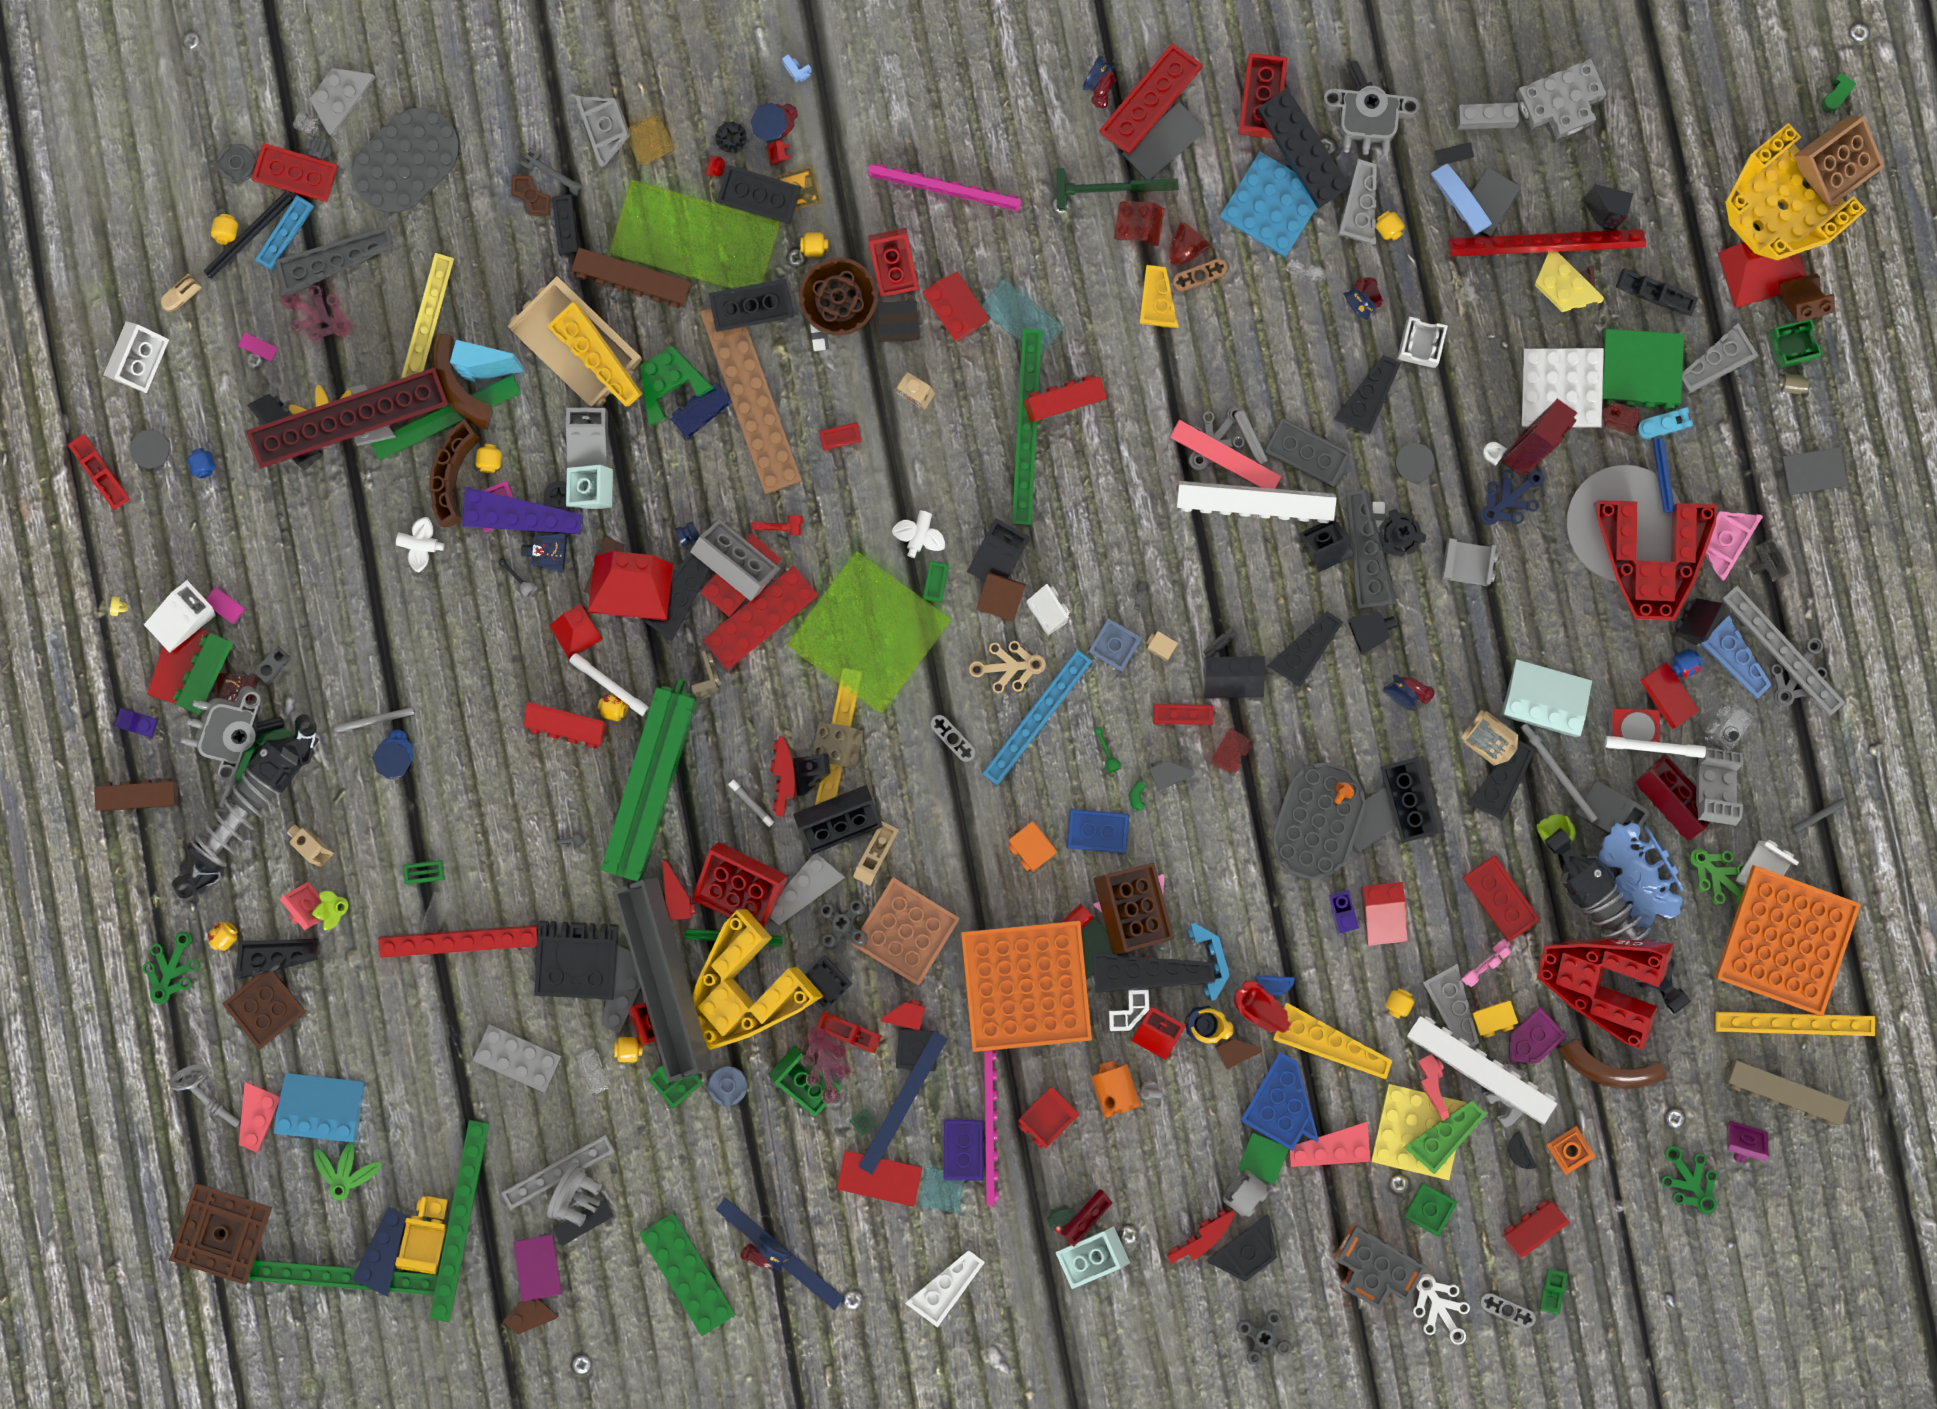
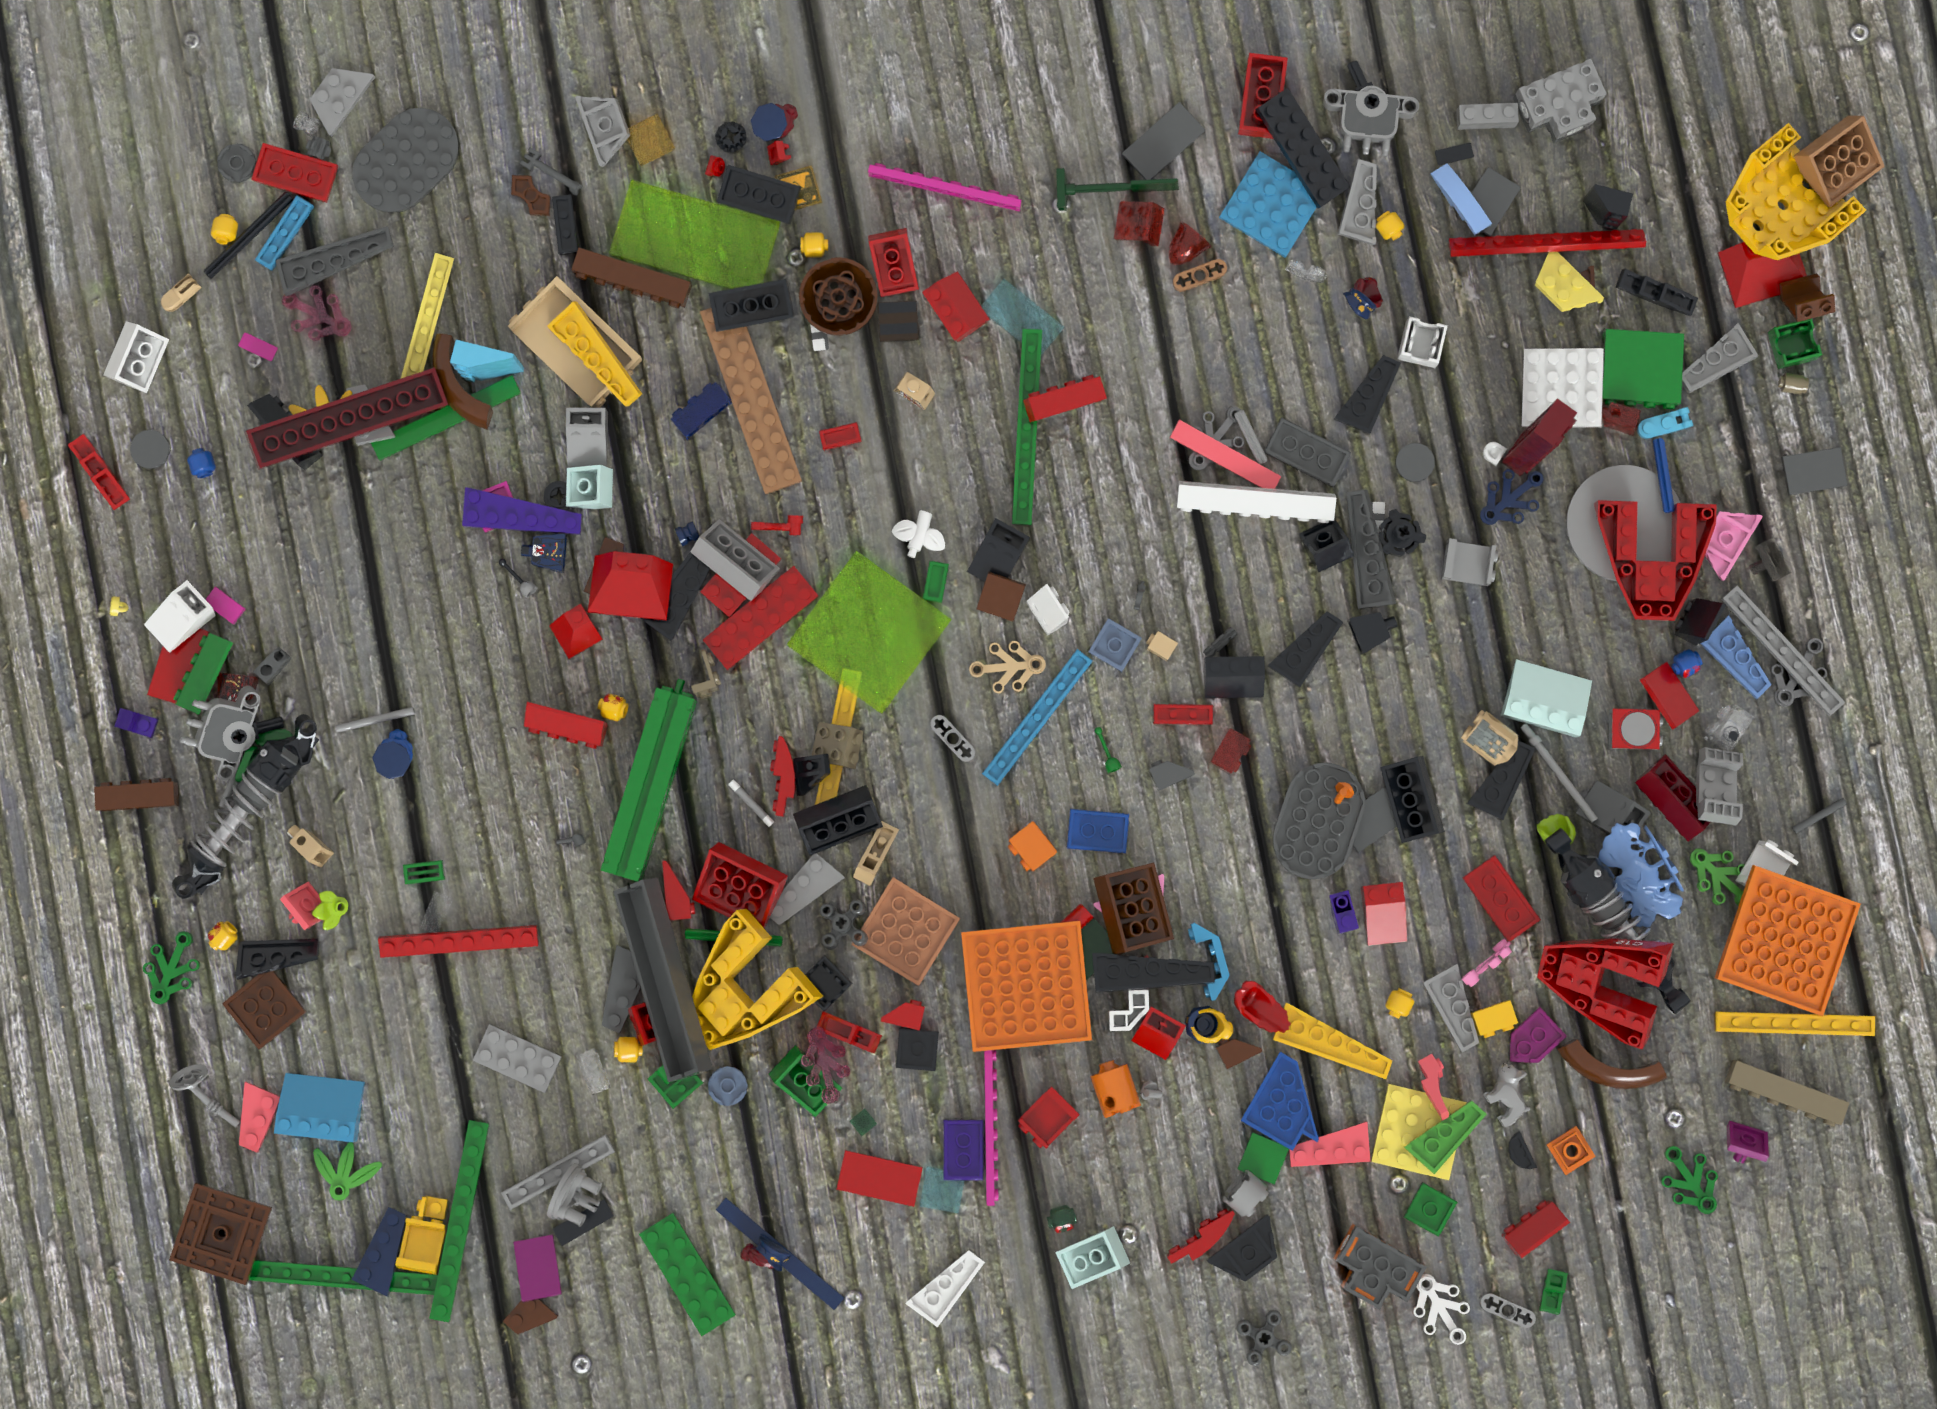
white plant [396,517,445,572] -> none
reddish brown brick [429,419,482,528] -> none
yellow head [475,444,502,473] -> none
black hinge [534,920,619,1000] -> none
white piece [569,653,650,718] -> none
green wing [640,346,714,426] -> none
light blue bracket [782,54,812,83] -> none
dark blue piece [859,1031,948,1174] -> none
dark red tile [1061,1189,1113,1247] -> none
piece [1083,55,1116,109] -> none
red plate [1099,43,1203,155] -> none
green arm [1128,780,1146,811] -> none
yellow wing [1139,265,1179,328] -> none
blue tile [1255,976,1295,996] -> none
piece [1383,674,1435,711] -> none
white brick [1407,1016,1557,1125] -> none
white piece [1605,736,1706,758] -> none
green leg [1821,73,1856,113] -> none

